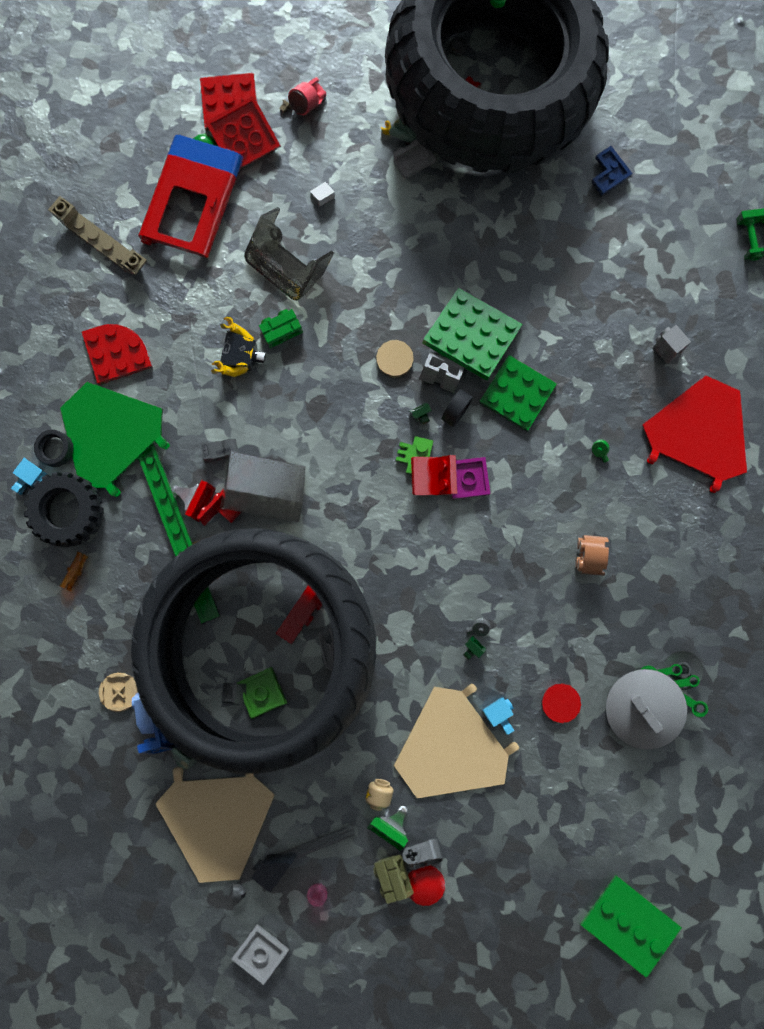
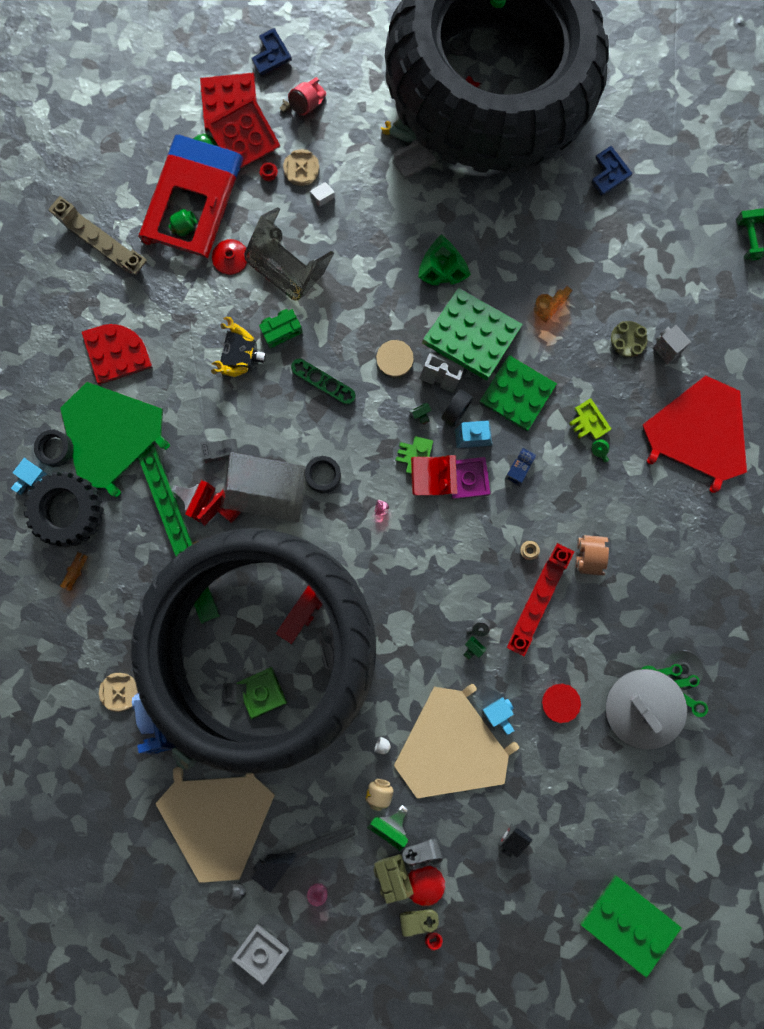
none -> green head [169,209,197,237]
none -> red dish [212,239,249,275]
none -> dark blue plate [251,28,292,76]
none -> red plate [259,162,278,181]
none -> tan tile [283,149,320,186]
none -> dark green beam [291,359,356,406]
none -> black tyre [305,456,341,494]
none -> clear pink hinge [374,500,389,516]
none -> white hinge [374,737,391,754]
none -> olive piece [399,909,439,936]
none -> green brick [418,234,471,285]
none -> red hinge [425,932,442,950]
none -> medium azure torso [455,421,492,448]
none -> black slope [498,824,533,858]
none -> dark blue leg [505,448,536,487]
none -> red slope [506,543,575,657]
none -> tan plate [520,541,540,560]
none -> clear orange plate [533,286,573,323]
none -> lime hinge [569,398,612,440]
none -> olive dish [611,321,648,357]

